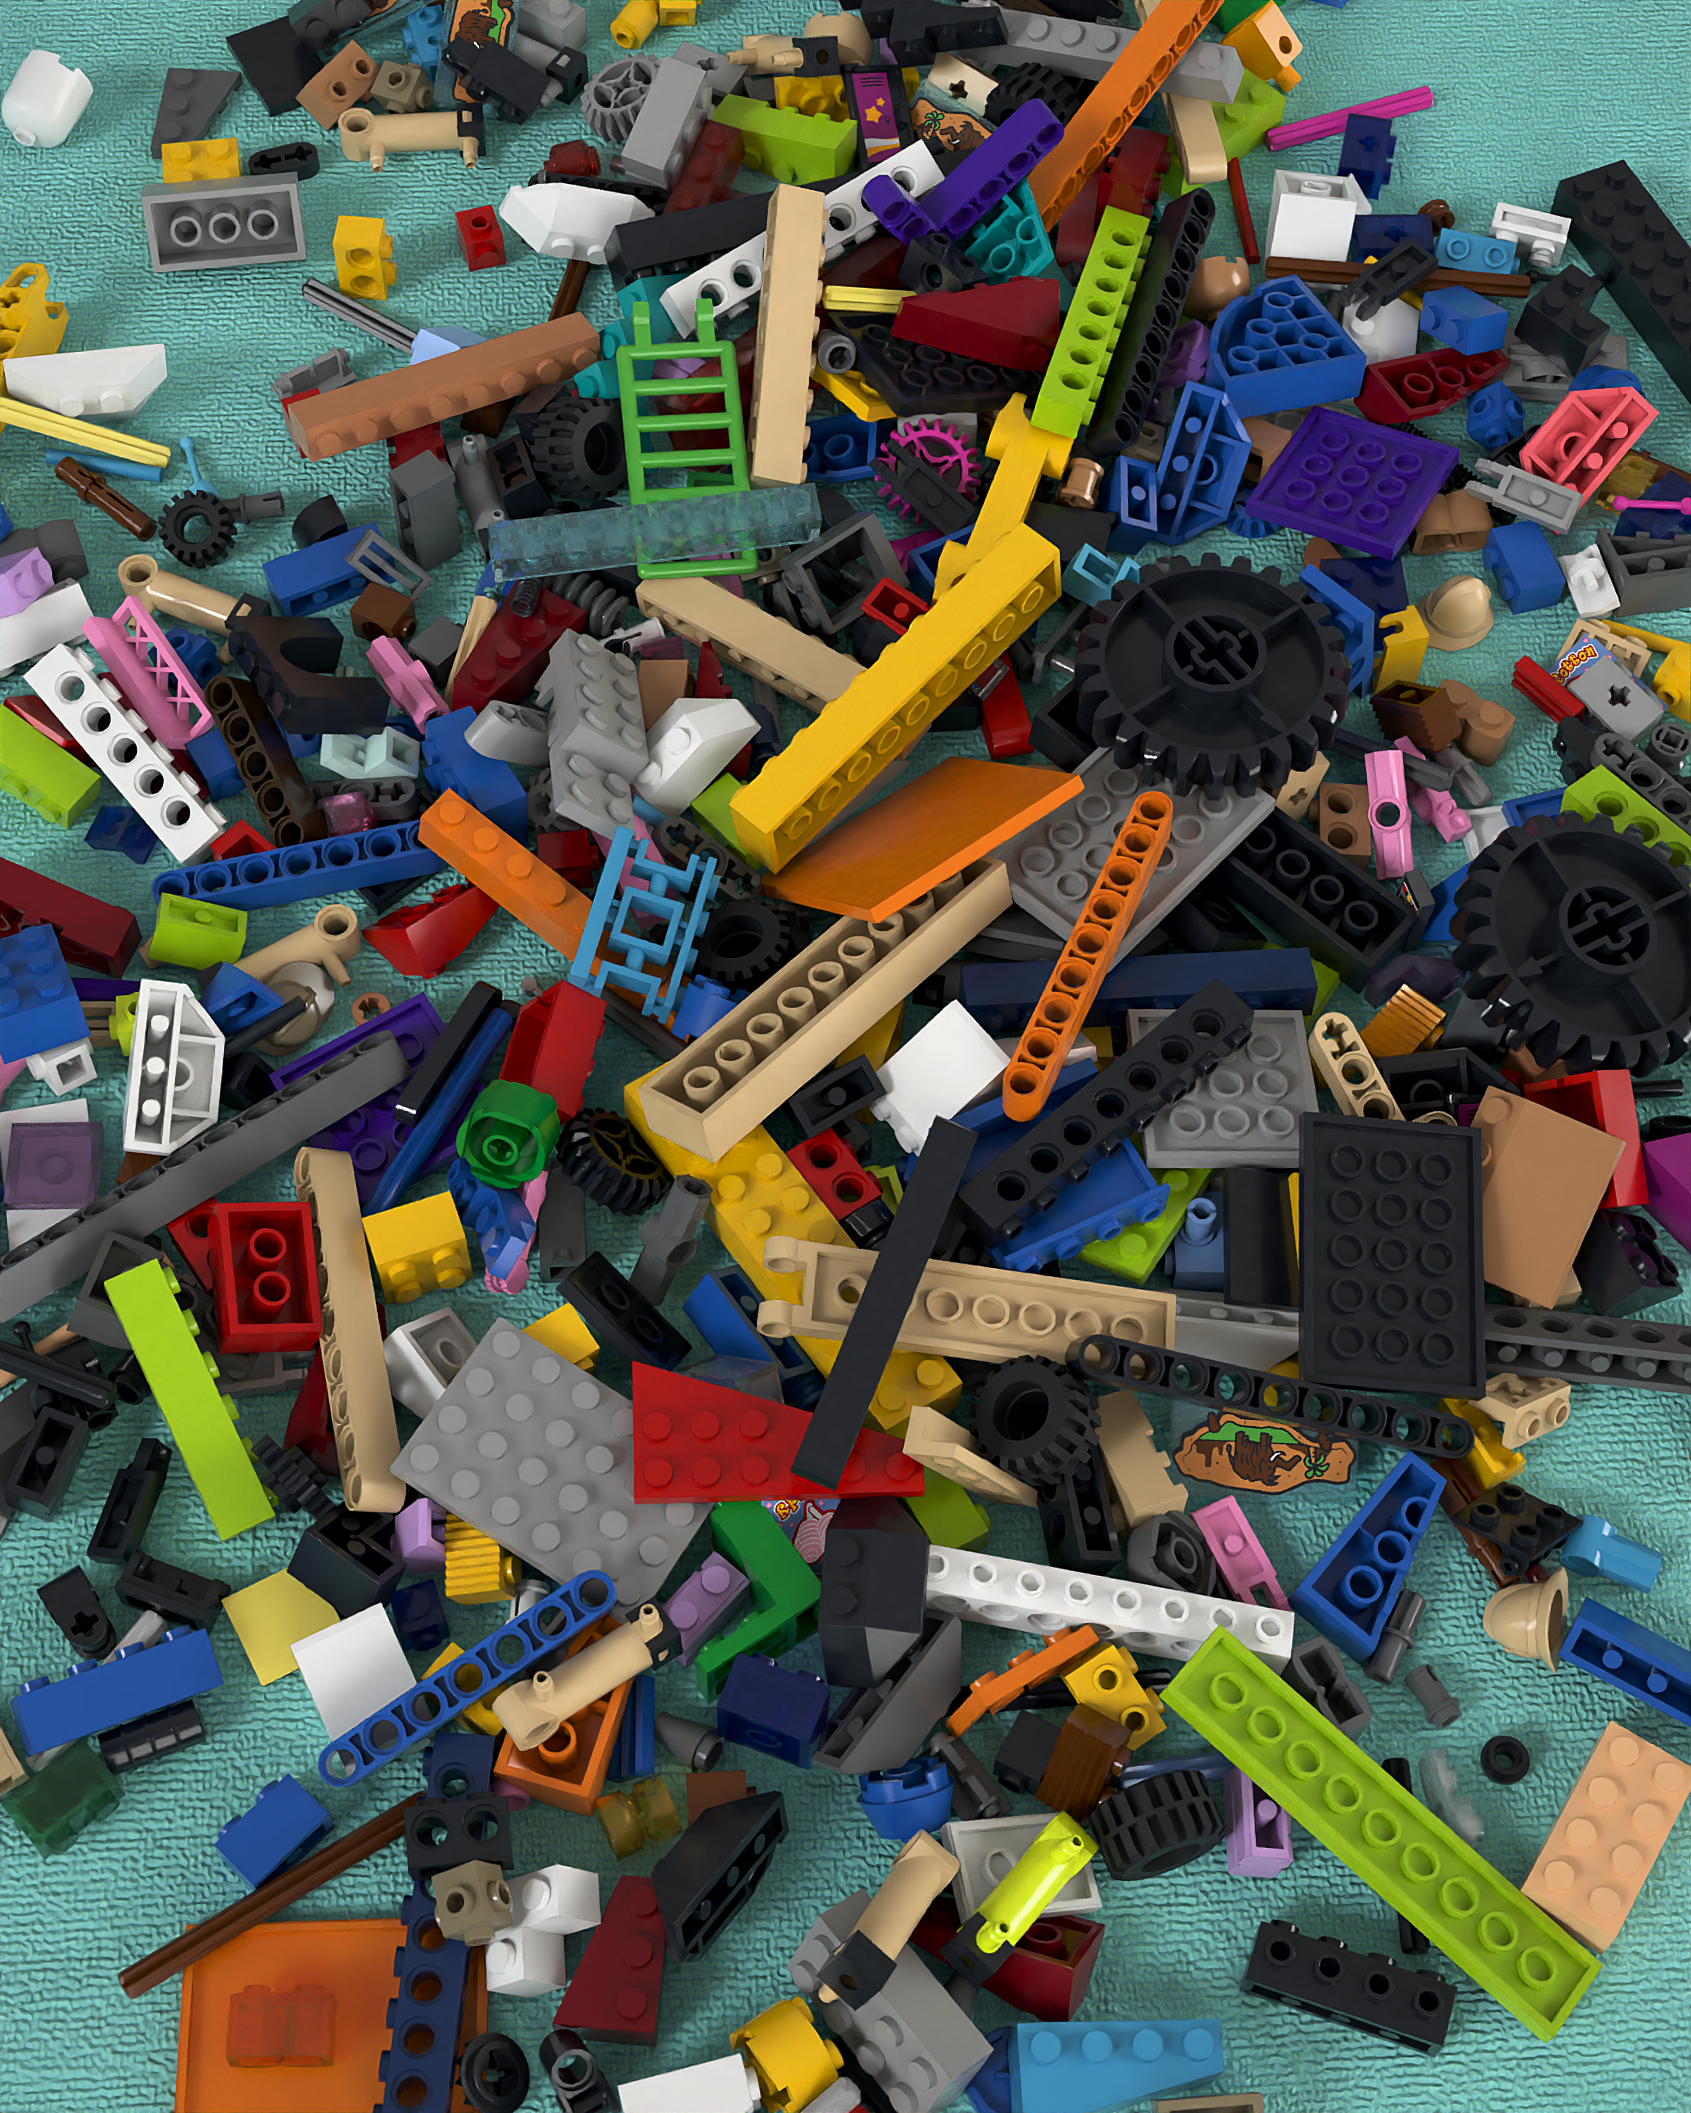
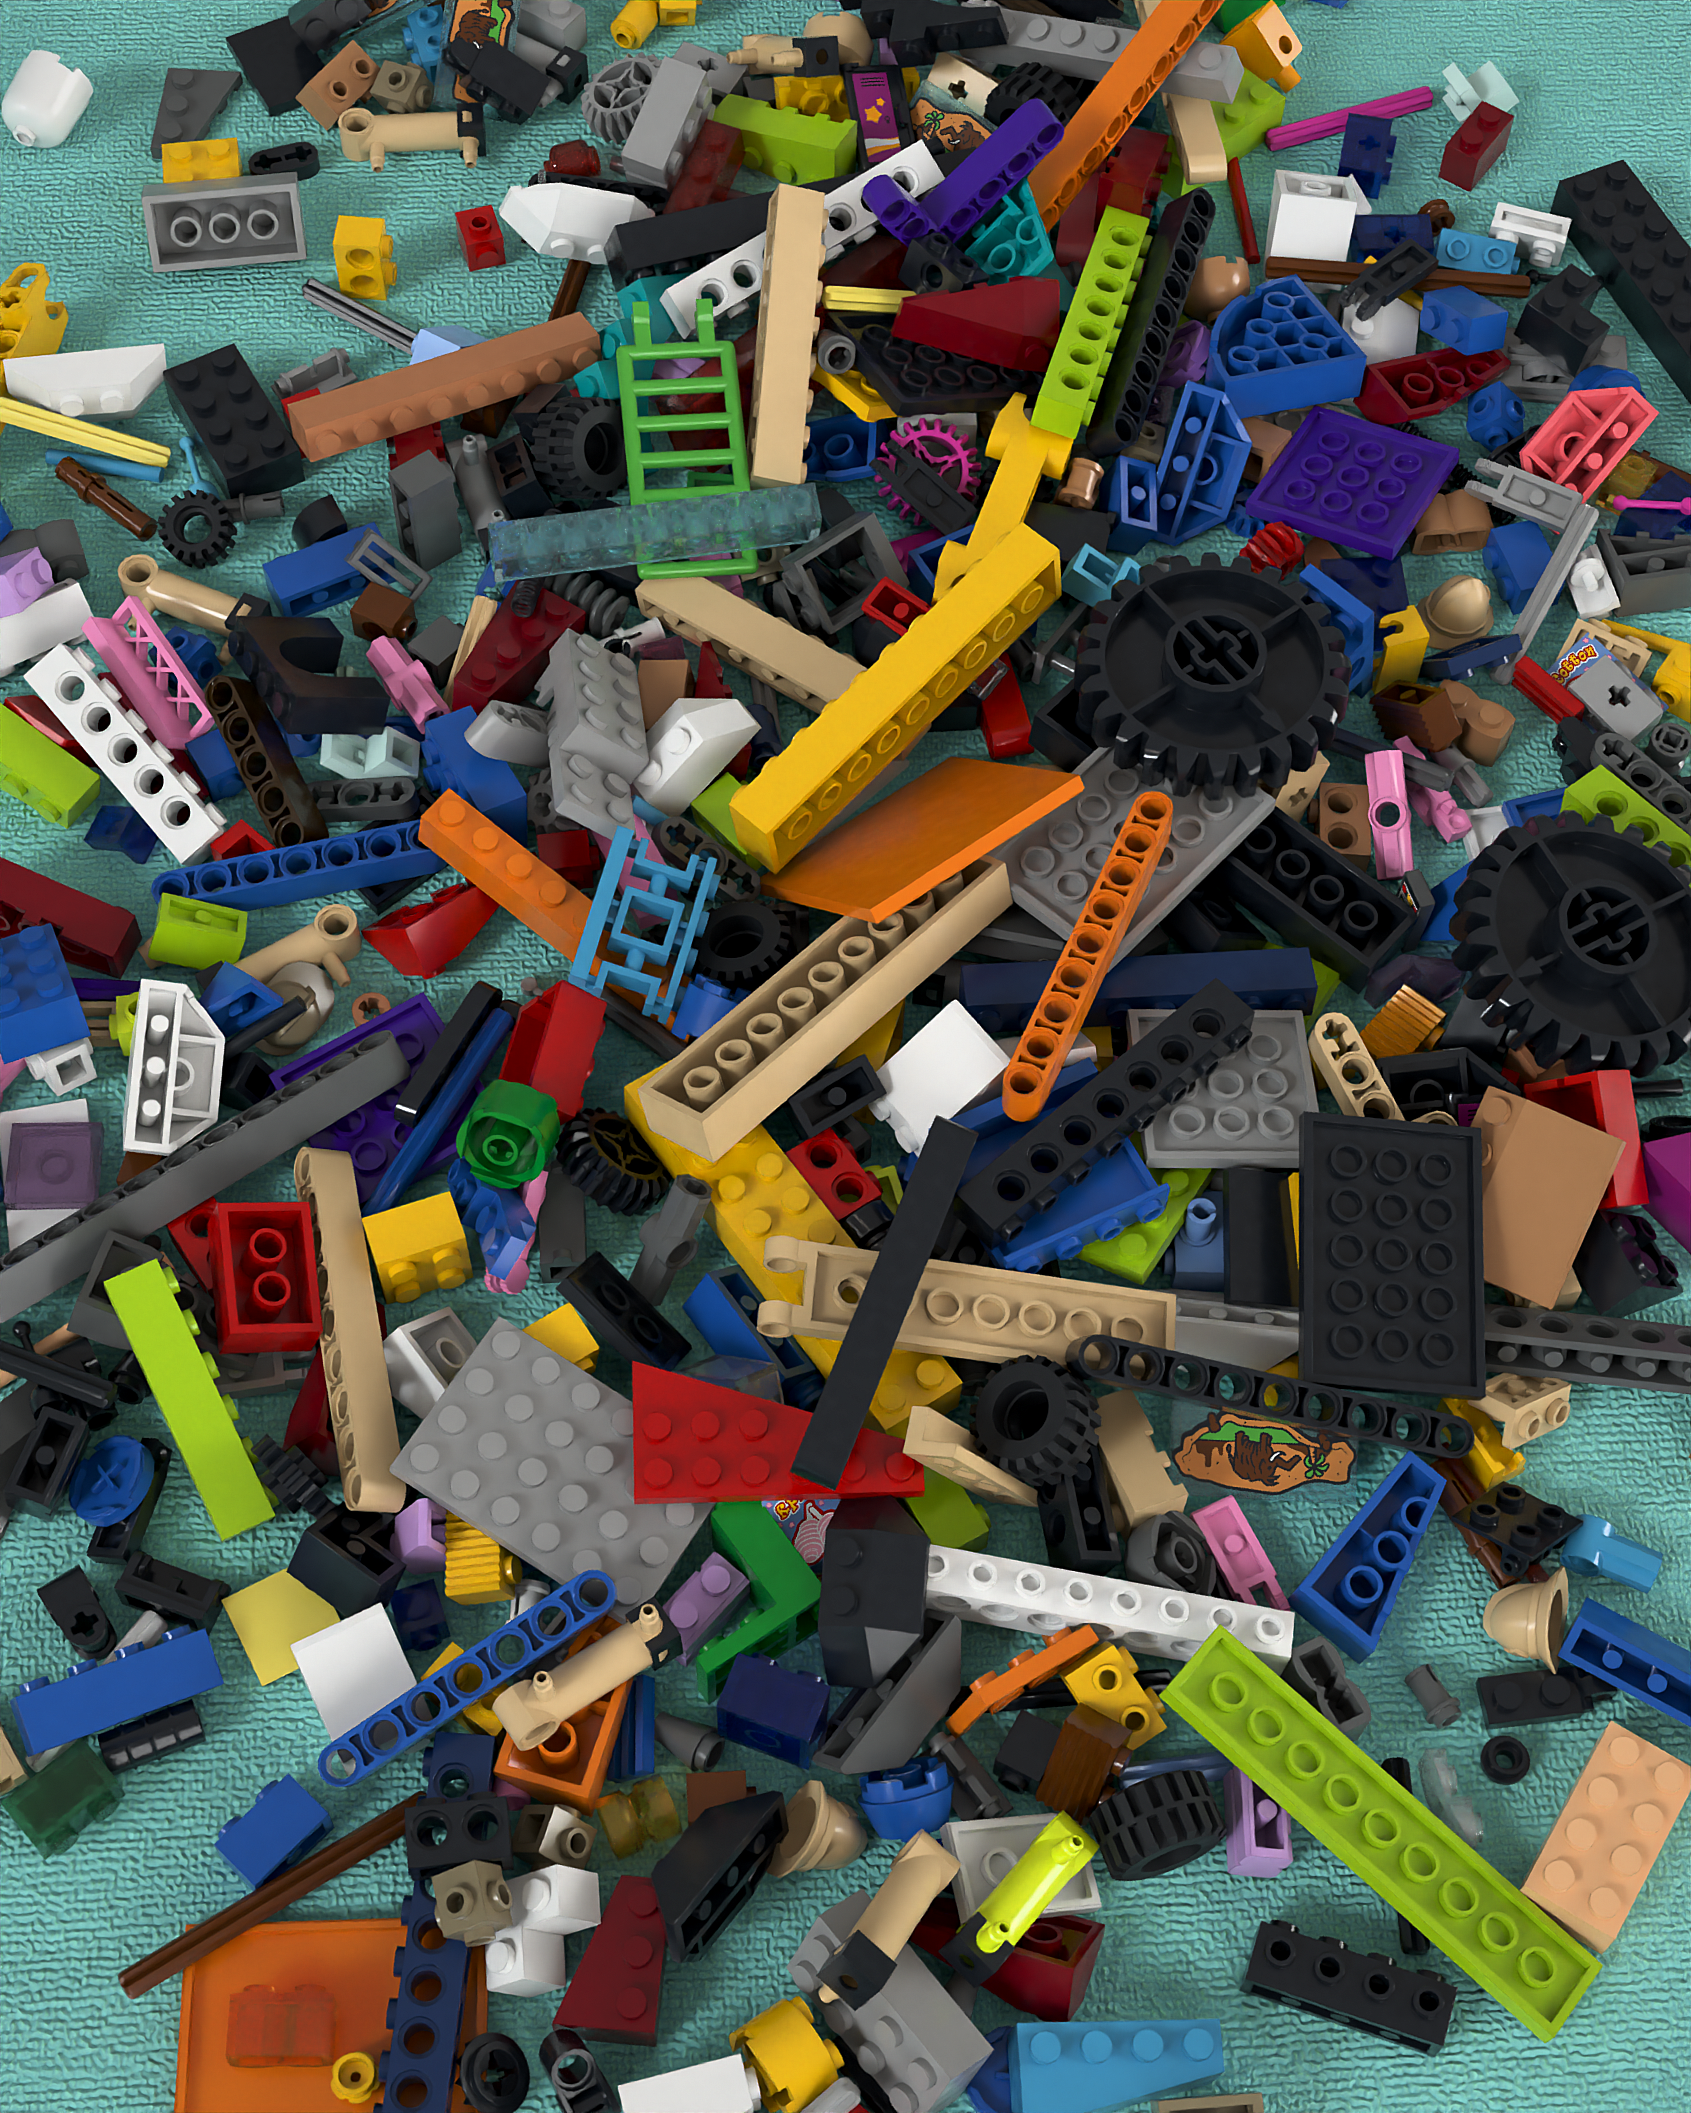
clear pink slope [322,791,378,838] -> none
dark grey axle [1363,1589,1426,1685] -> none
none -> blue tile [68,1435,154,1527]
none -> black brick [162,343,305,500]
none -> yellow plate [330,2051,381,2104]
none -> dark tan brick [512,1804,598,1872]
none -> tan piece [767,1780,868,1878]
none -> red gear [1239,521,1305,581]
none -> dark blue plate [1418,634,1523,683]
none -> dark red brick [1438,101,1514,192]
none -> light aqua brick [1442,60,1520,125]
none -> black hinge [1475,1666,1617,1730]
none -> light grey axle [1489,504,1599,686]

